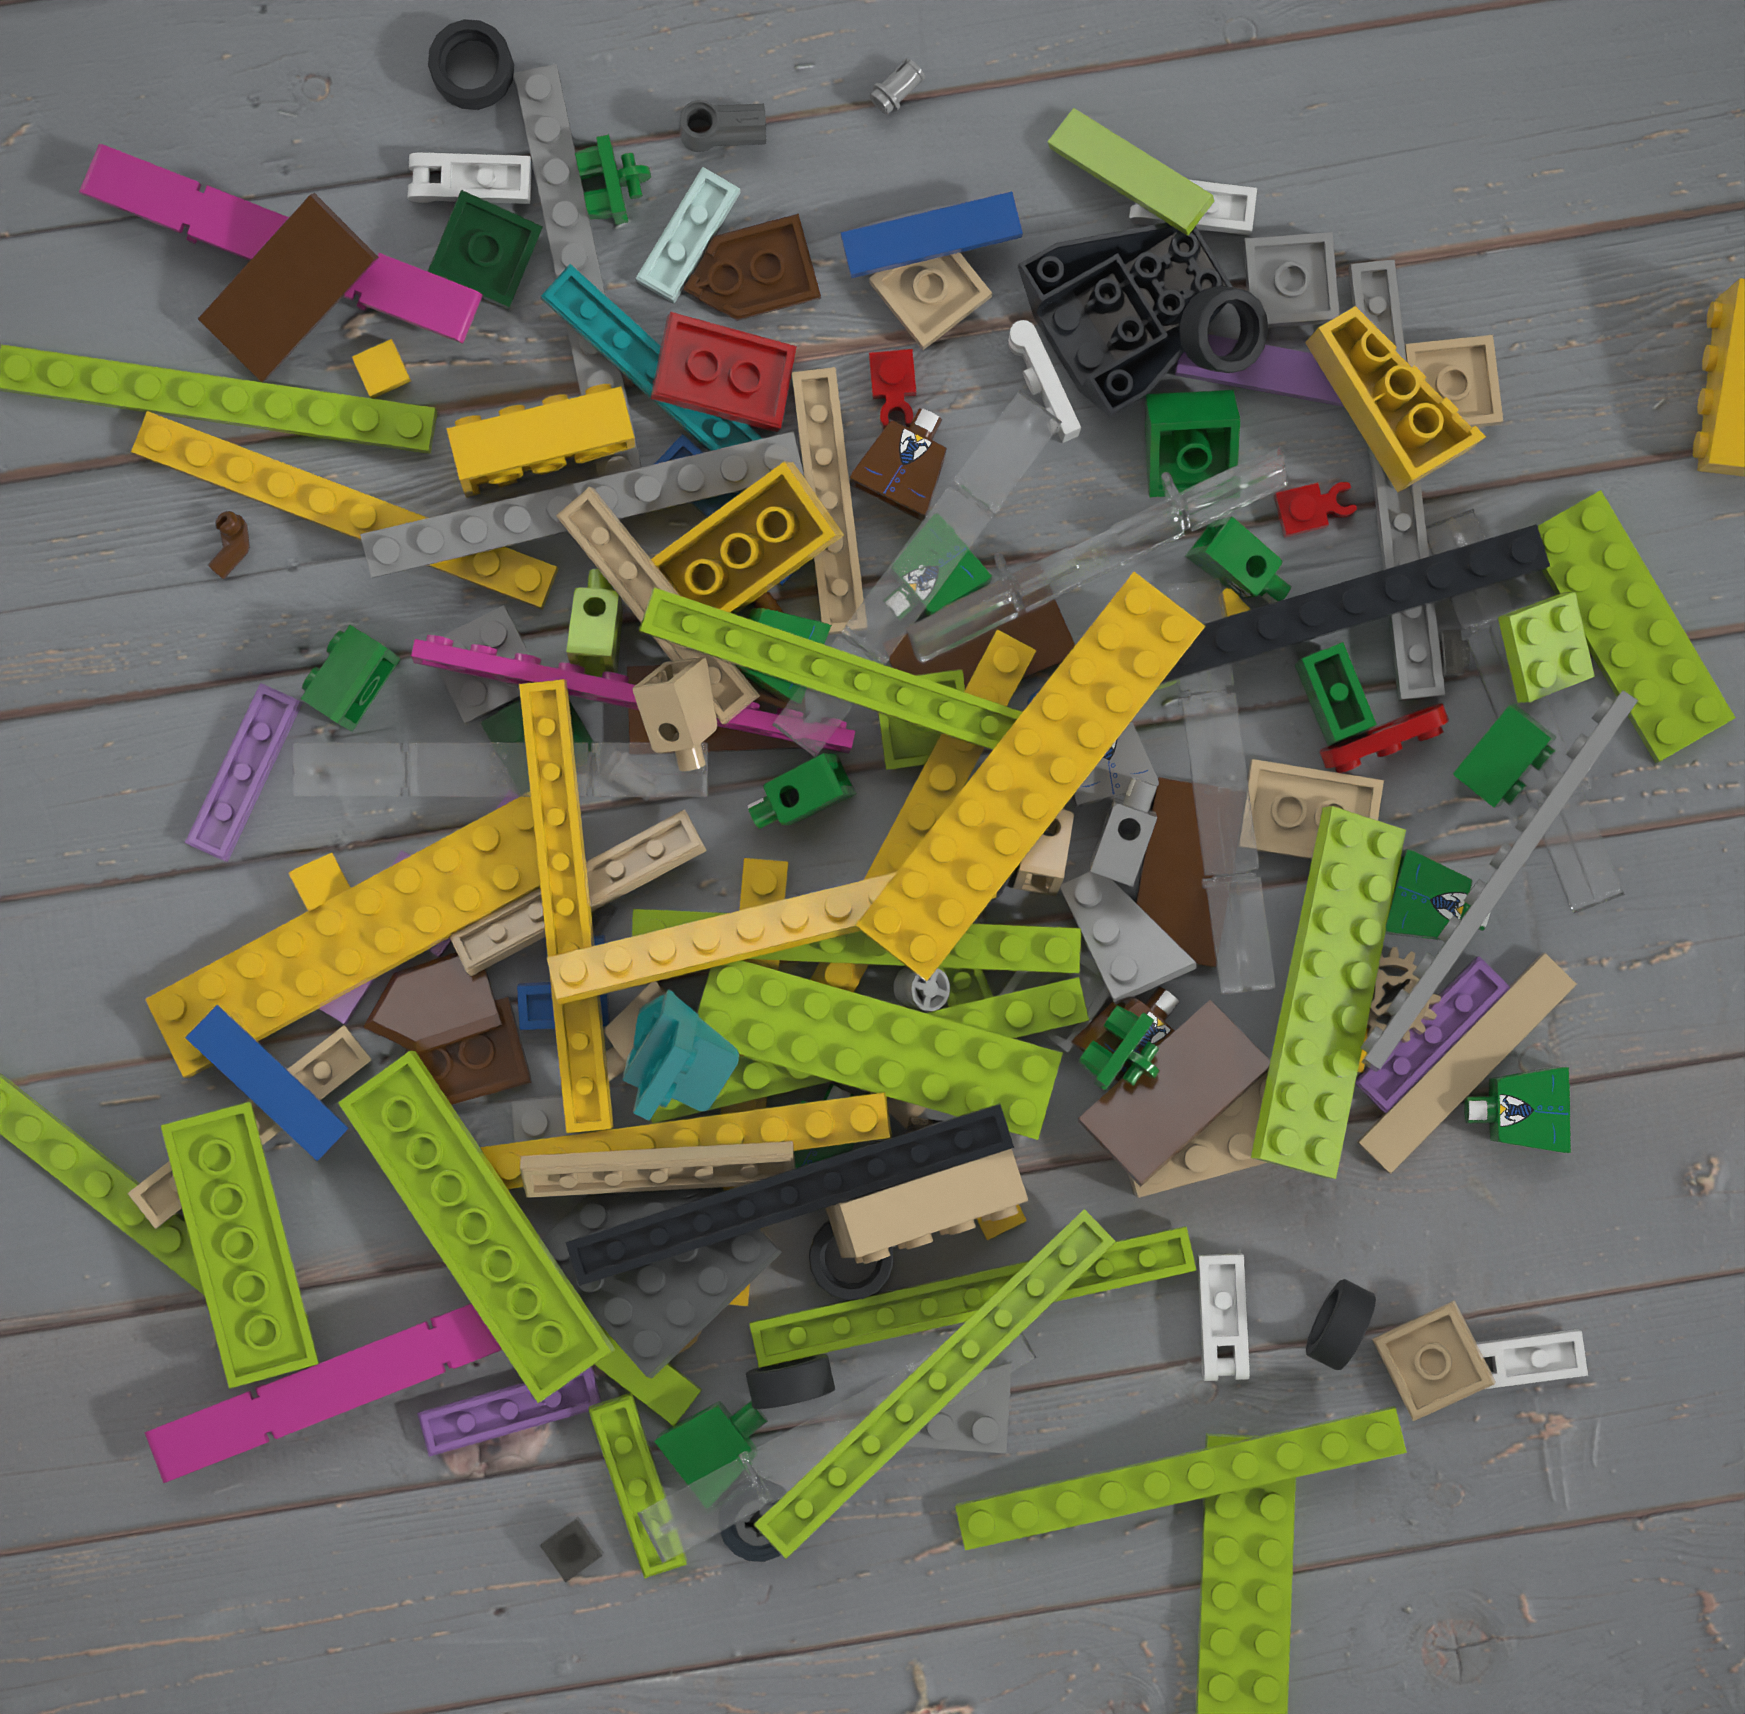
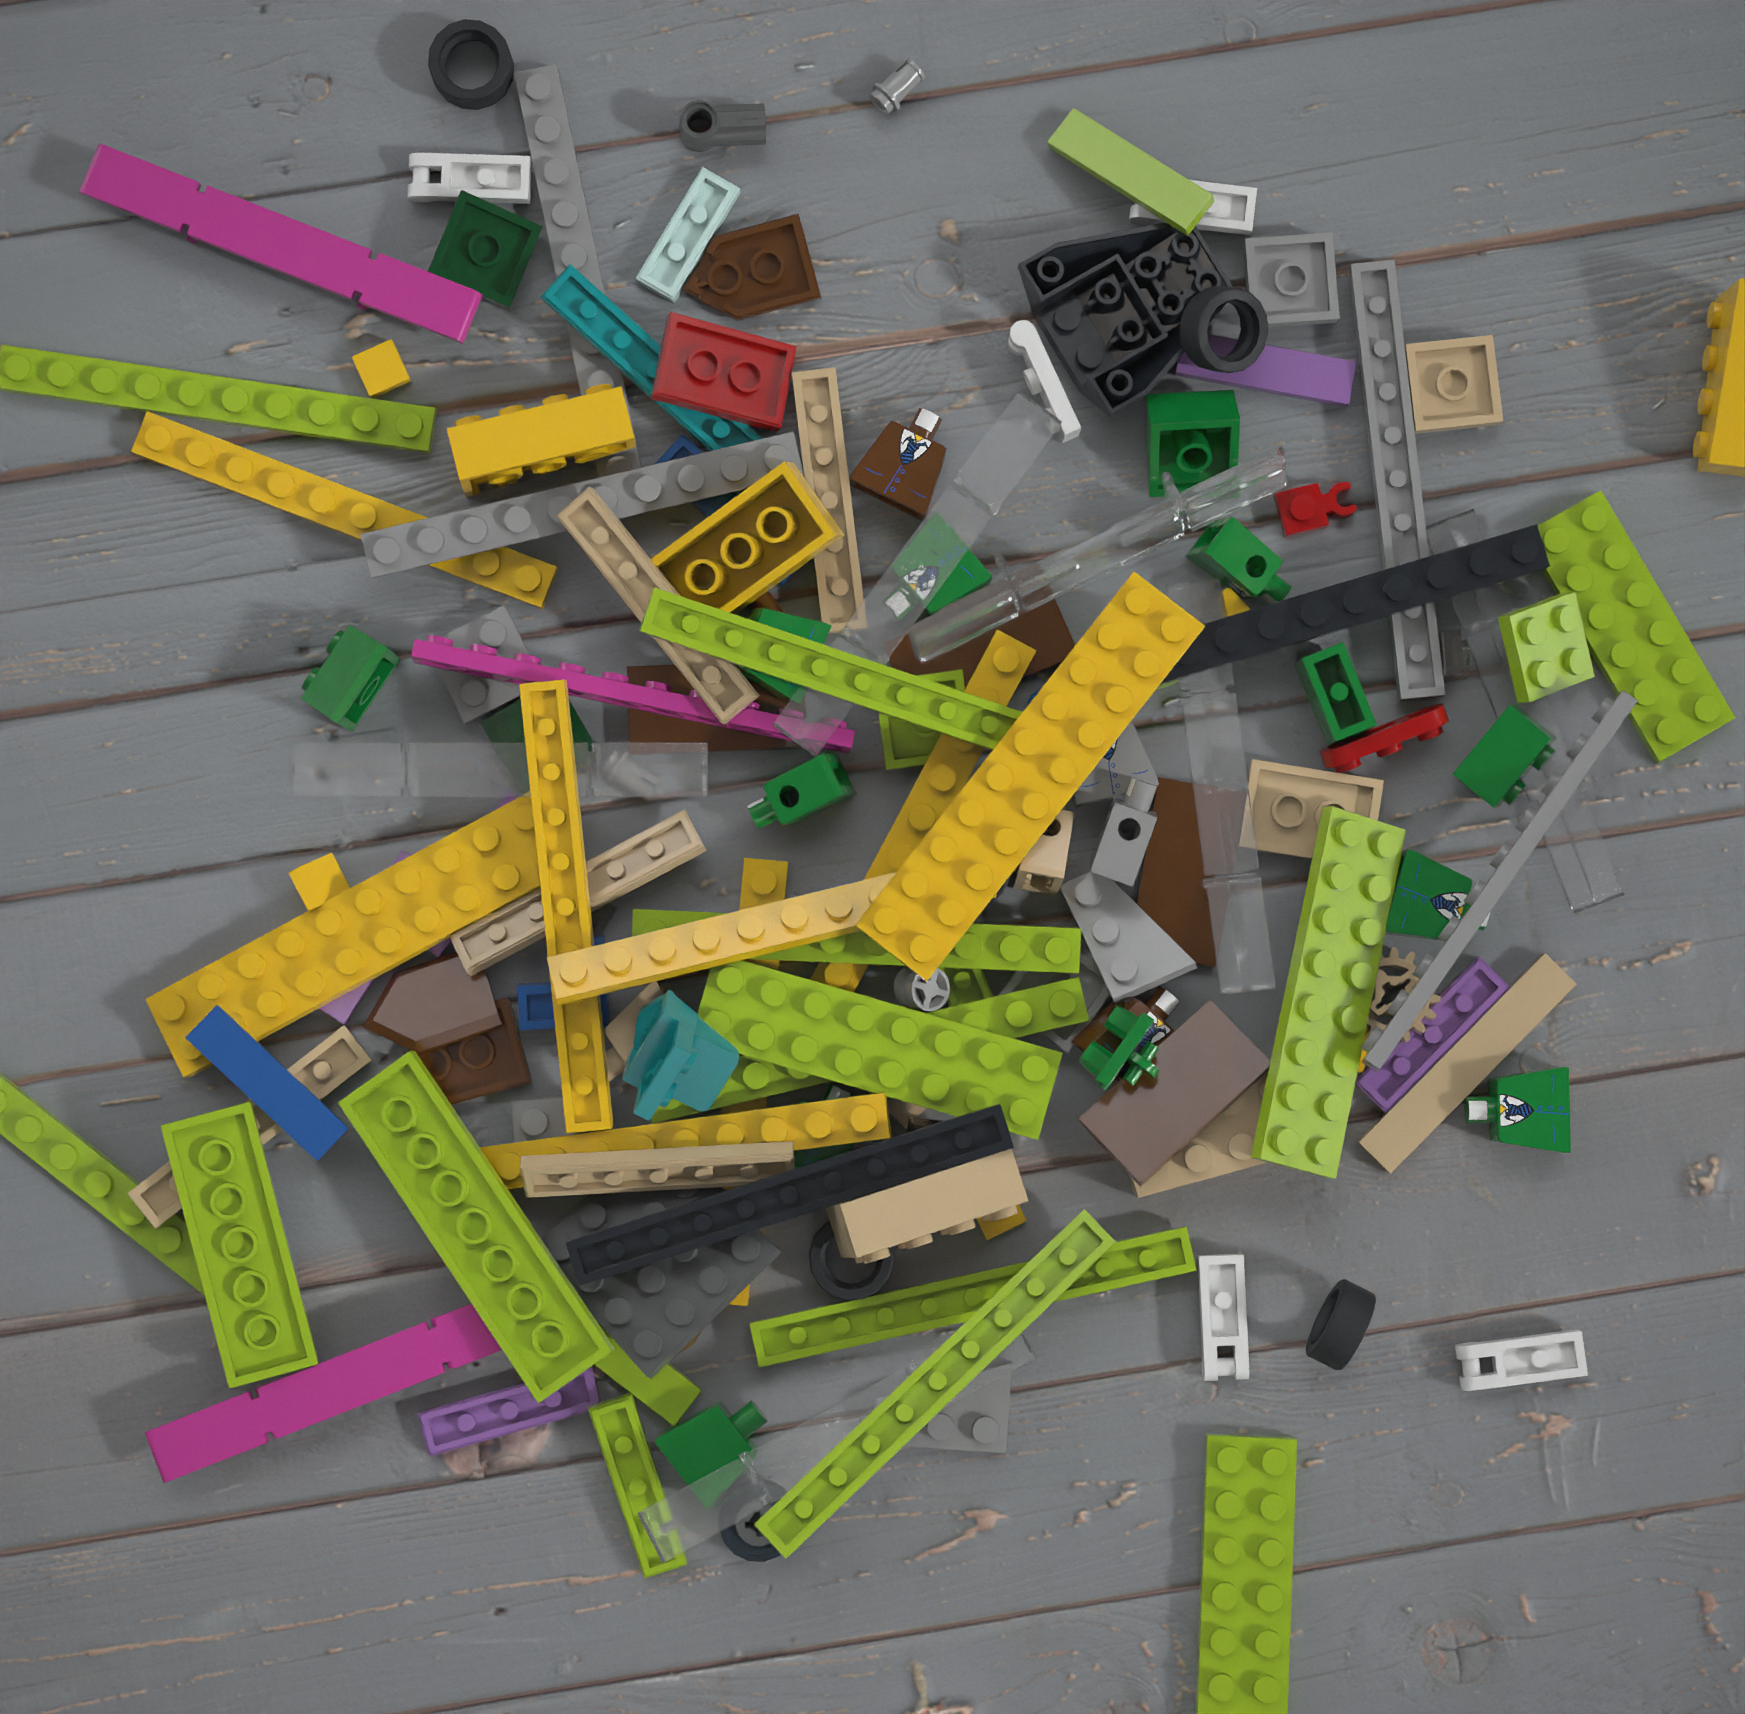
medium lavender tile [185,683,303,862] -> none
reddish brown tile [198,193,379,382] -> none
reddish brown arm [208,511,250,579] -> none
clear smoke plate [540,1517,604,1582] -> none
lime torso [566,569,623,678] -> none
green hips [575,134,651,225] -> none
tan torso [632,657,717,771] -> none
black tyre [746,1354,835,1409] -> none
blue tile [841,191,1023,279] -> none
tan plate [869,253,992,350] -> none
red plate [869,349,916,429] -> none
lime plate [955,1406,1407,1551] -> none
yellow wedge [1305,306,1486,493] -> none
tan tile [1372,1300,1496,1421] -> none

